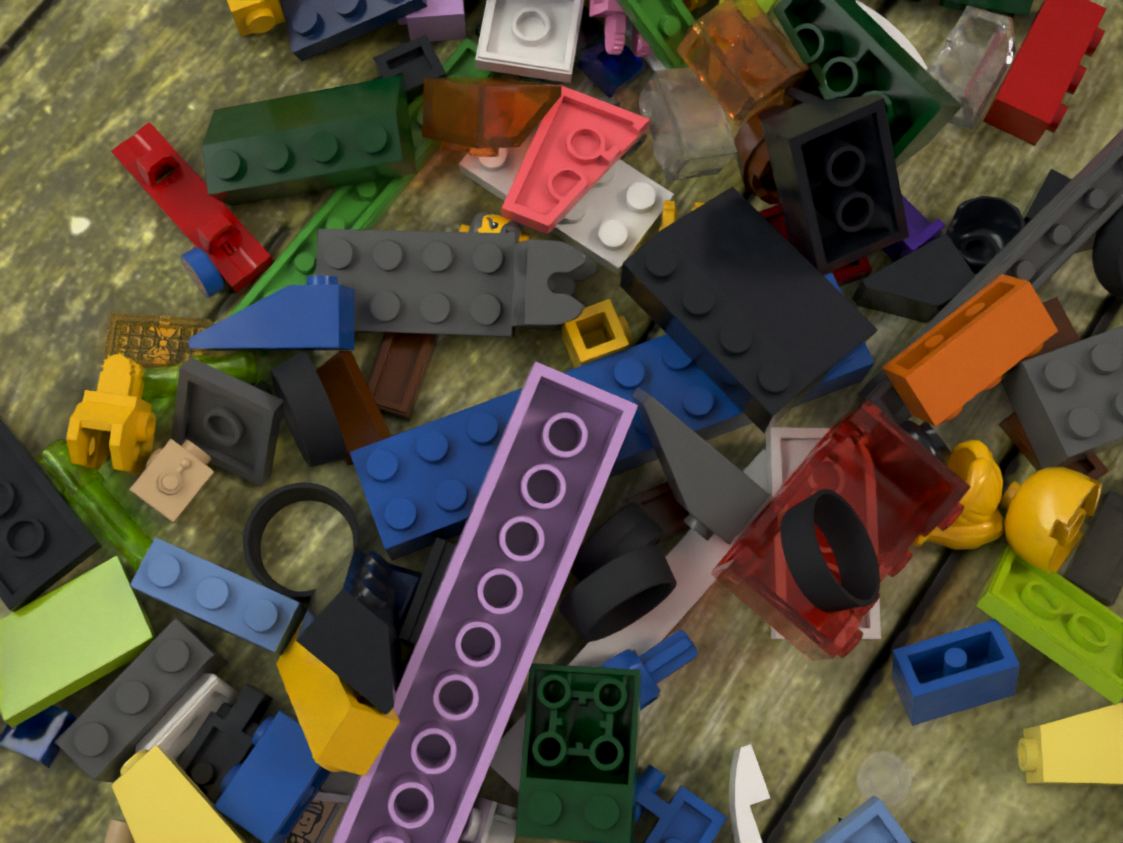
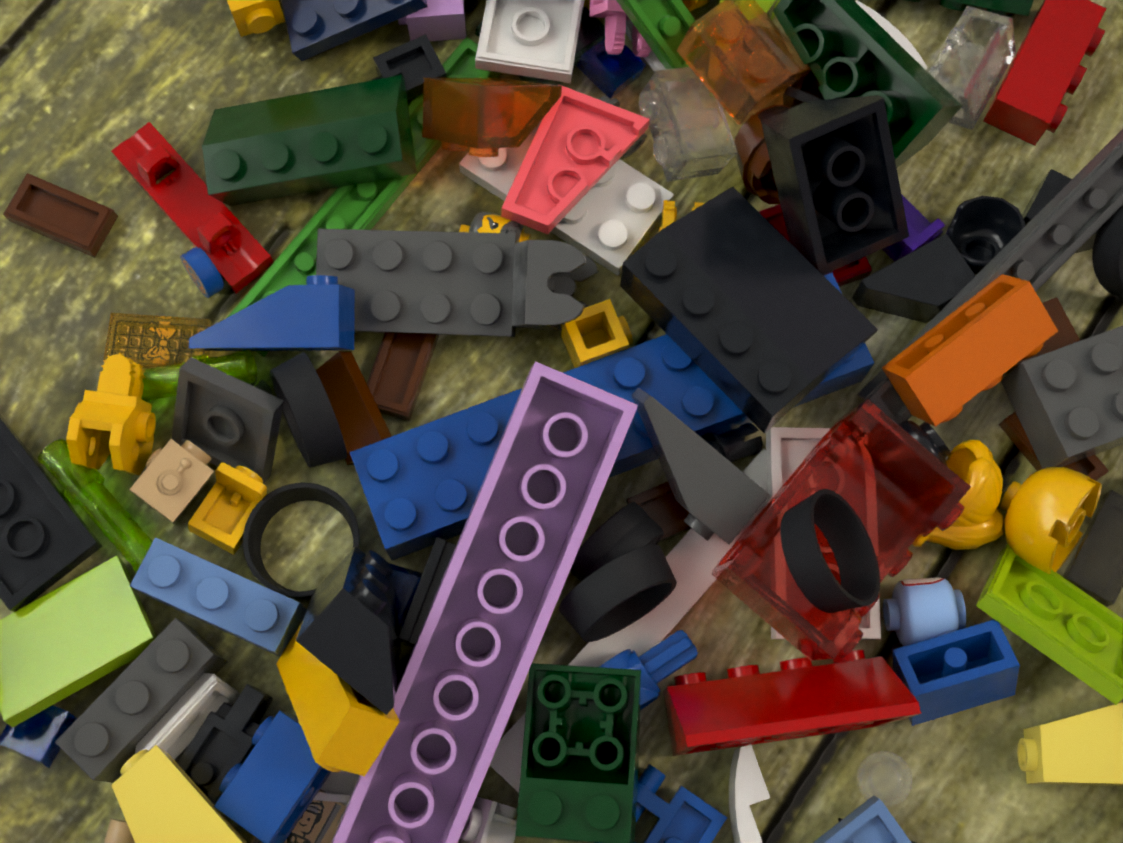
none -> reddish brown tile [3,173,118,258]
none -> yellow bracket [188,462,267,555]
none -> red slope [663,650,921,756]
none -> black pin [701,423,763,462]
none -> light blue head [883,577,966,646]

